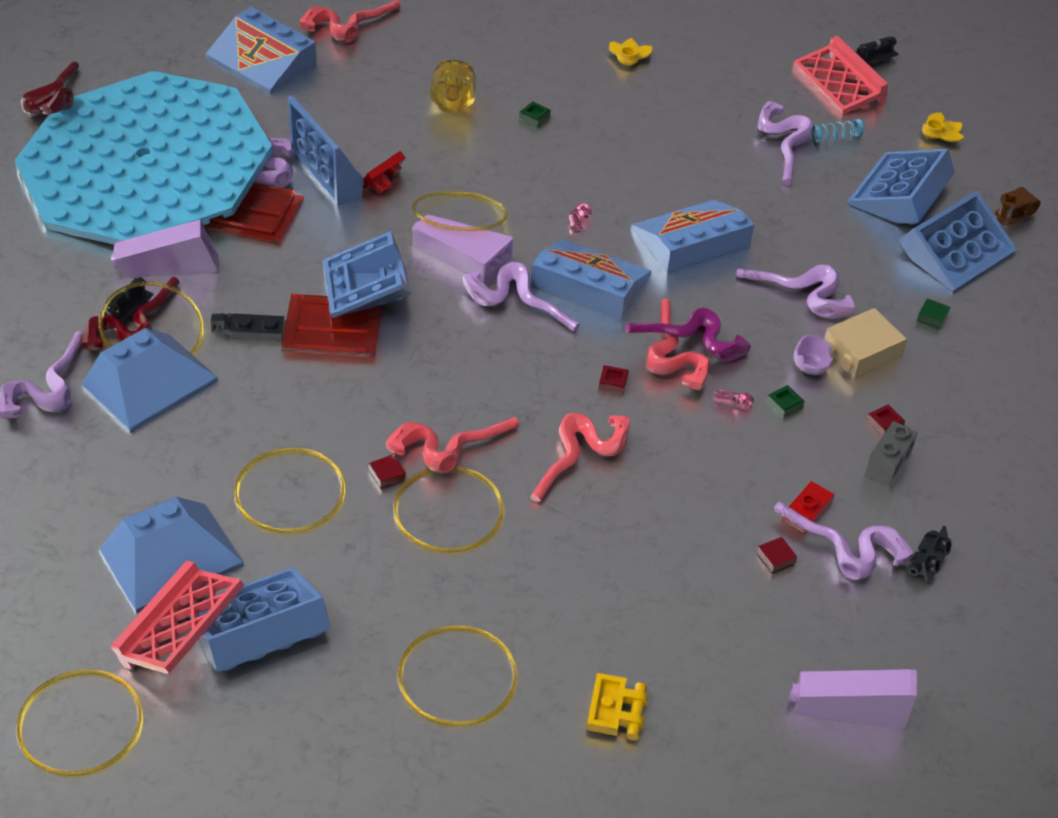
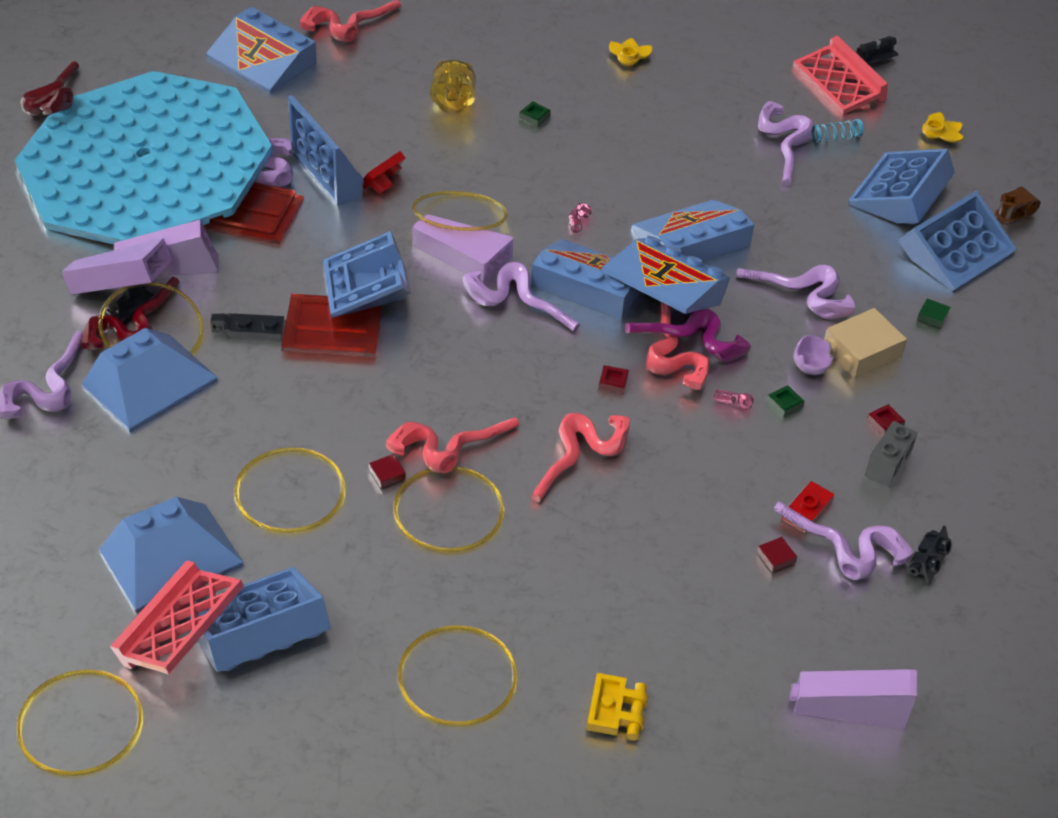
none -> lavender slope [62,238,172,295]
none -> medium blue slope [602,236,730,314]

